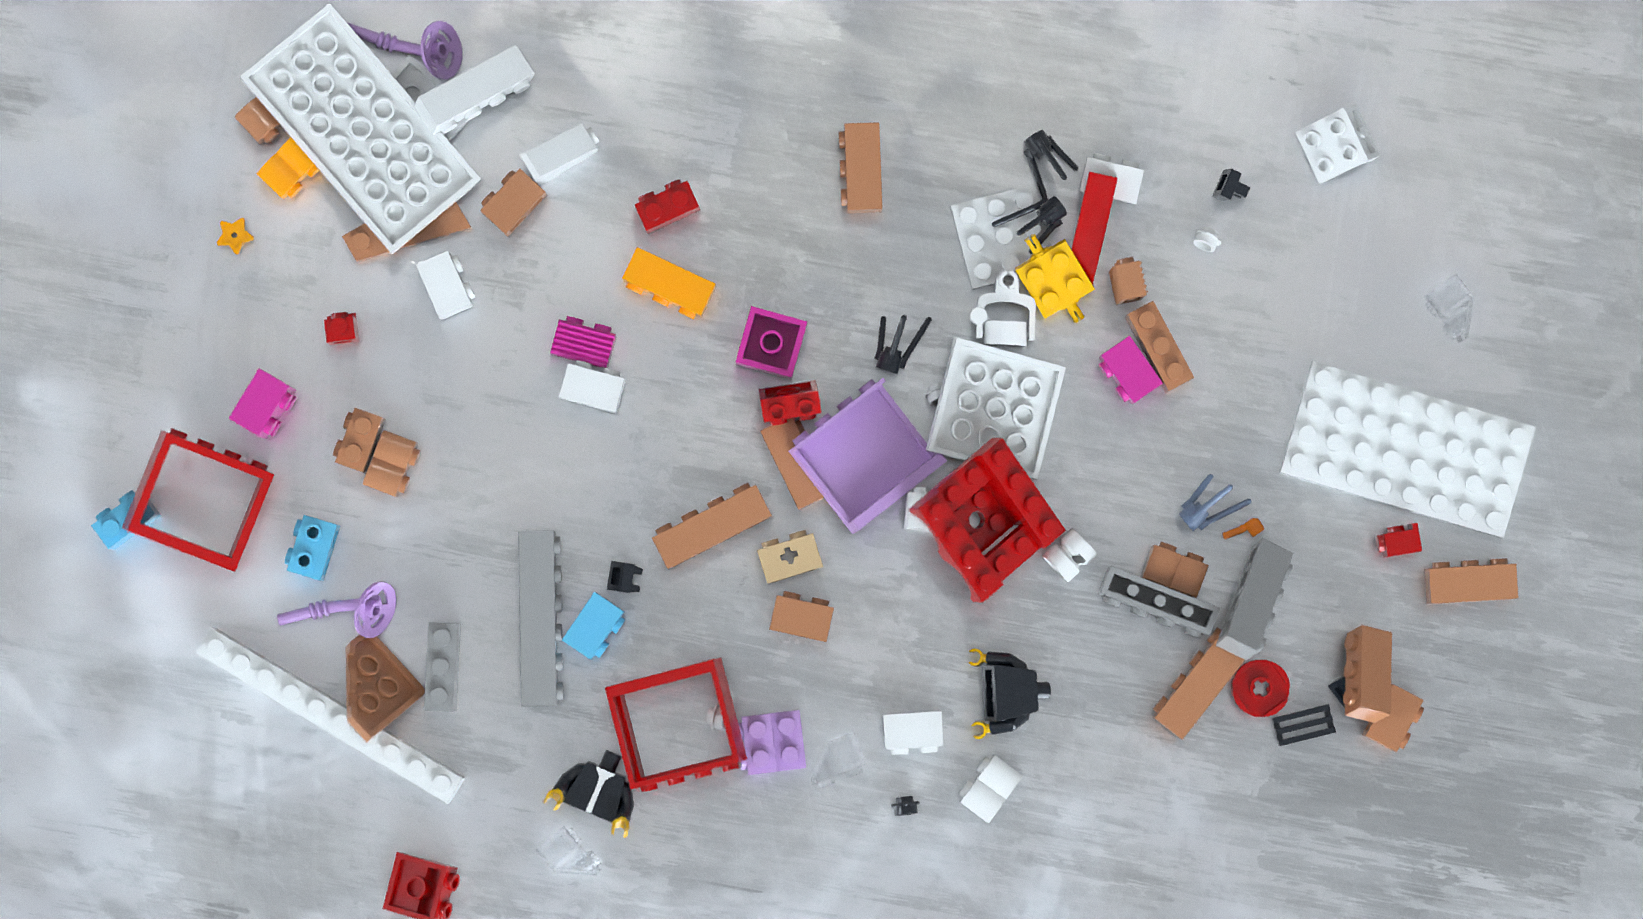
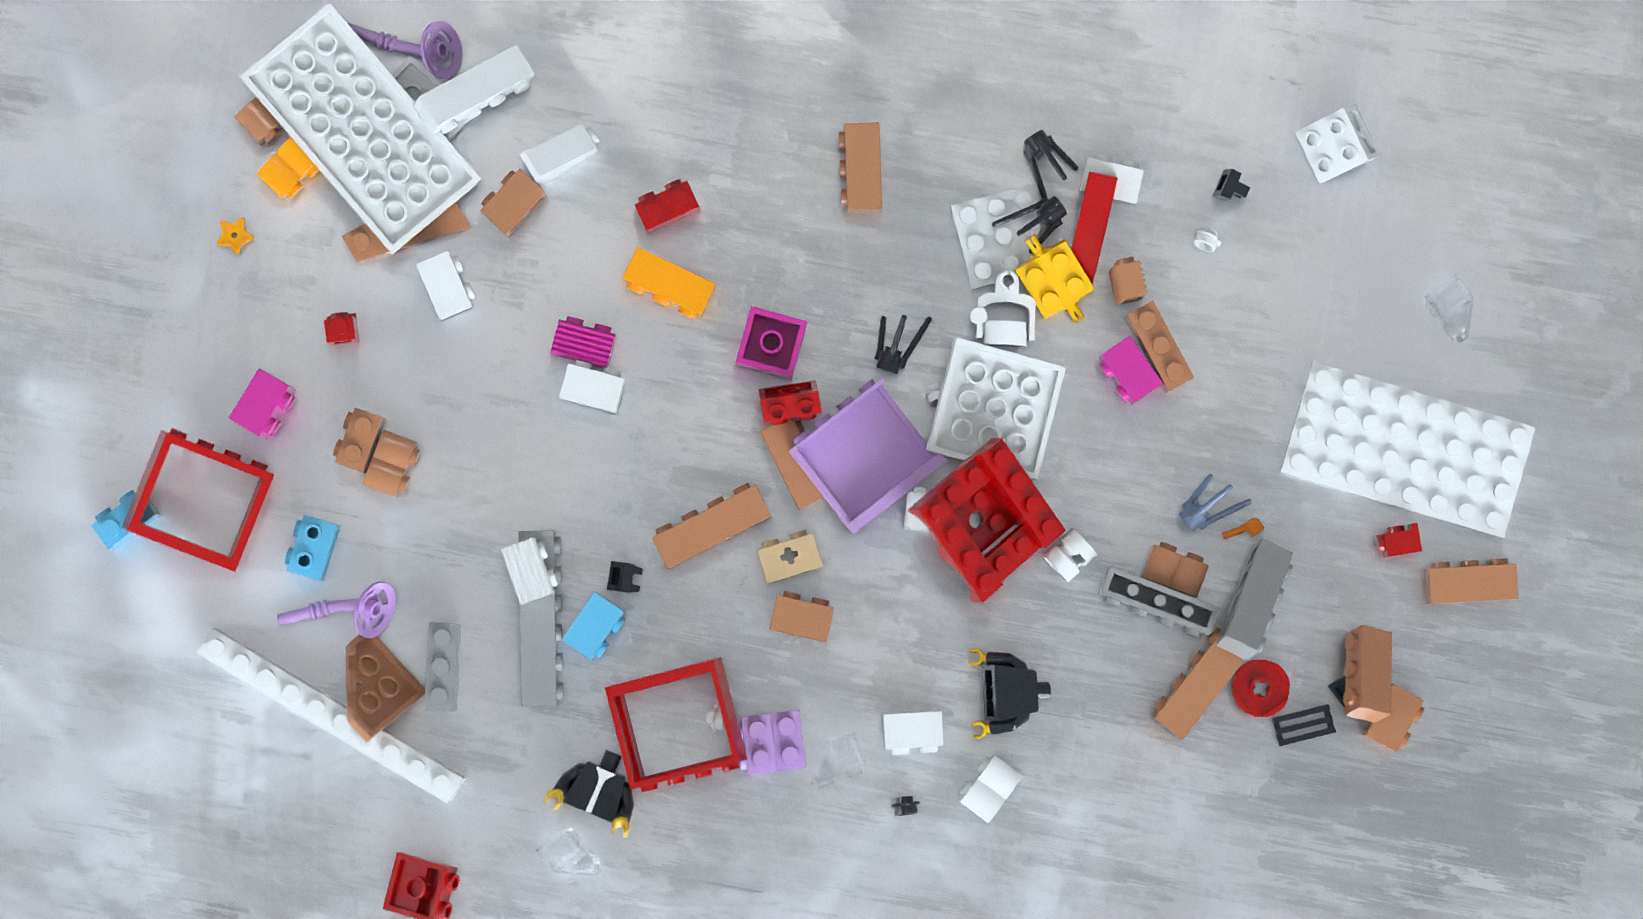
none -> white brick [501,537,558,604]

